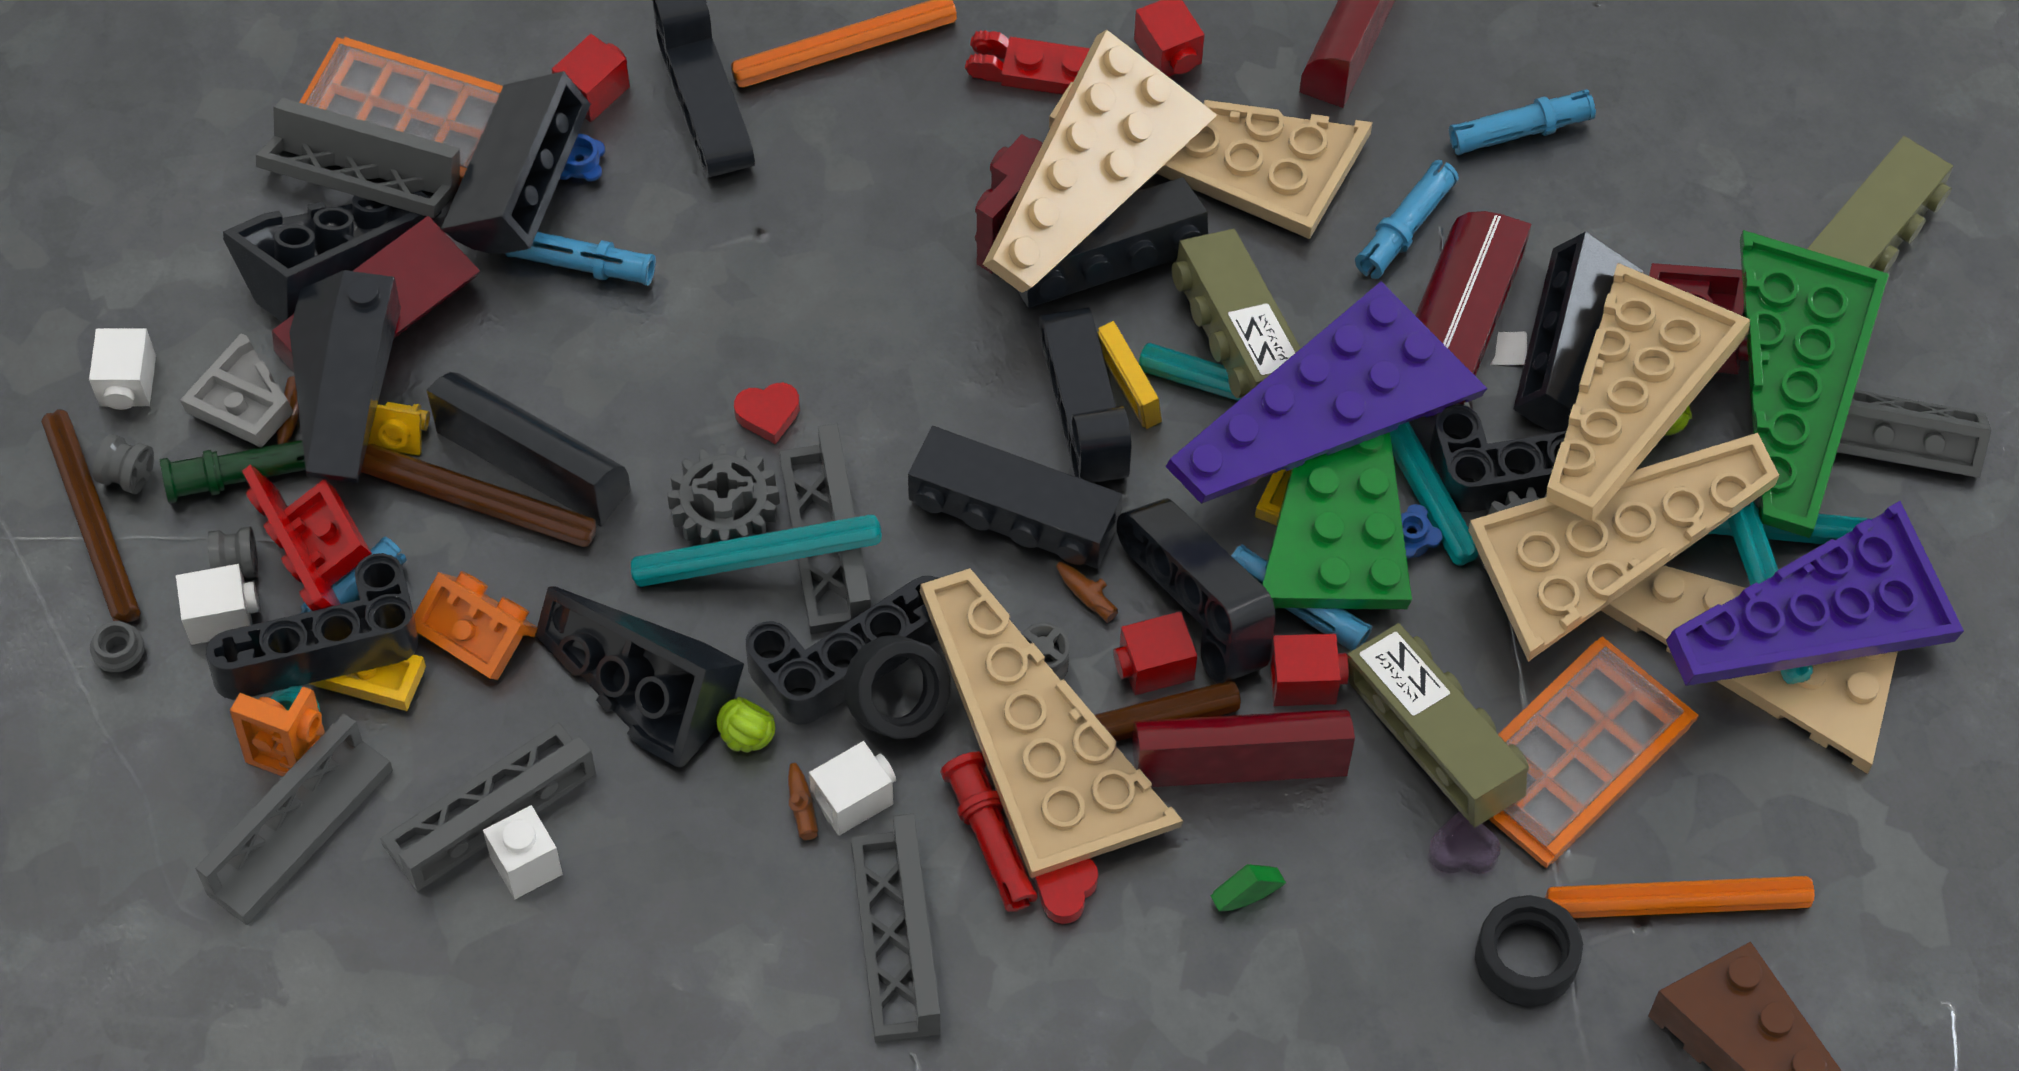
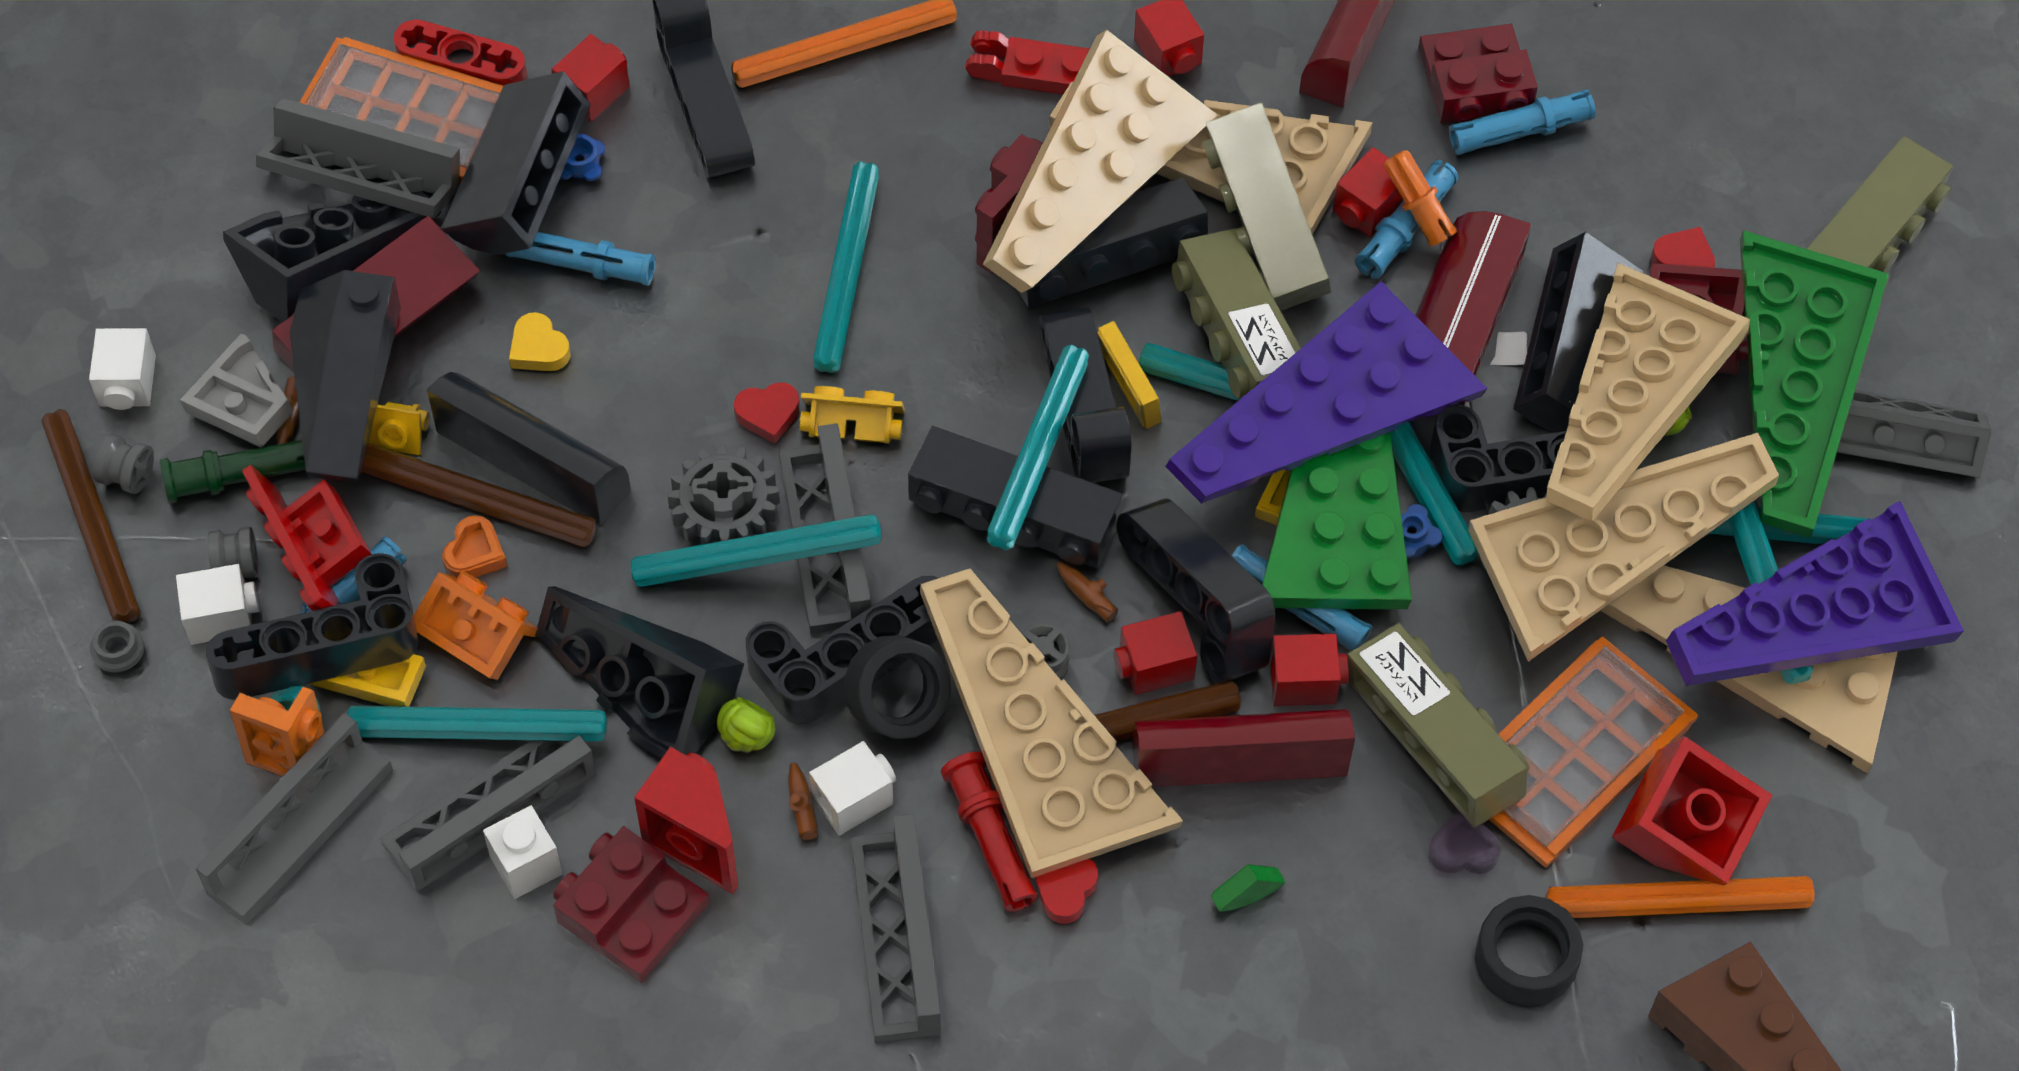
none -> teal axle [346,706,608,741]
none -> red beam [393,19,527,86]
none -> orange tile [442,515,508,577]
none -> yellow tile [509,312,571,371]
none -> dark red plate [553,825,710,983]
none -> red slope [634,747,738,895]
none -> yellow hinge [800,386,905,444]
none -> teal axle [813,161,879,373]
none -> teal axle [987,345,1089,550]
none -> brick [1202,102,1331,311]
none -> red brick [1333,147,1403,237]
none -> orange axle [1384,150,1457,247]
none -> dark red plate [1418,23,1538,123]
none -> red slope [1612,736,1773,886]
none -> red tile [1650,227,1716,268]

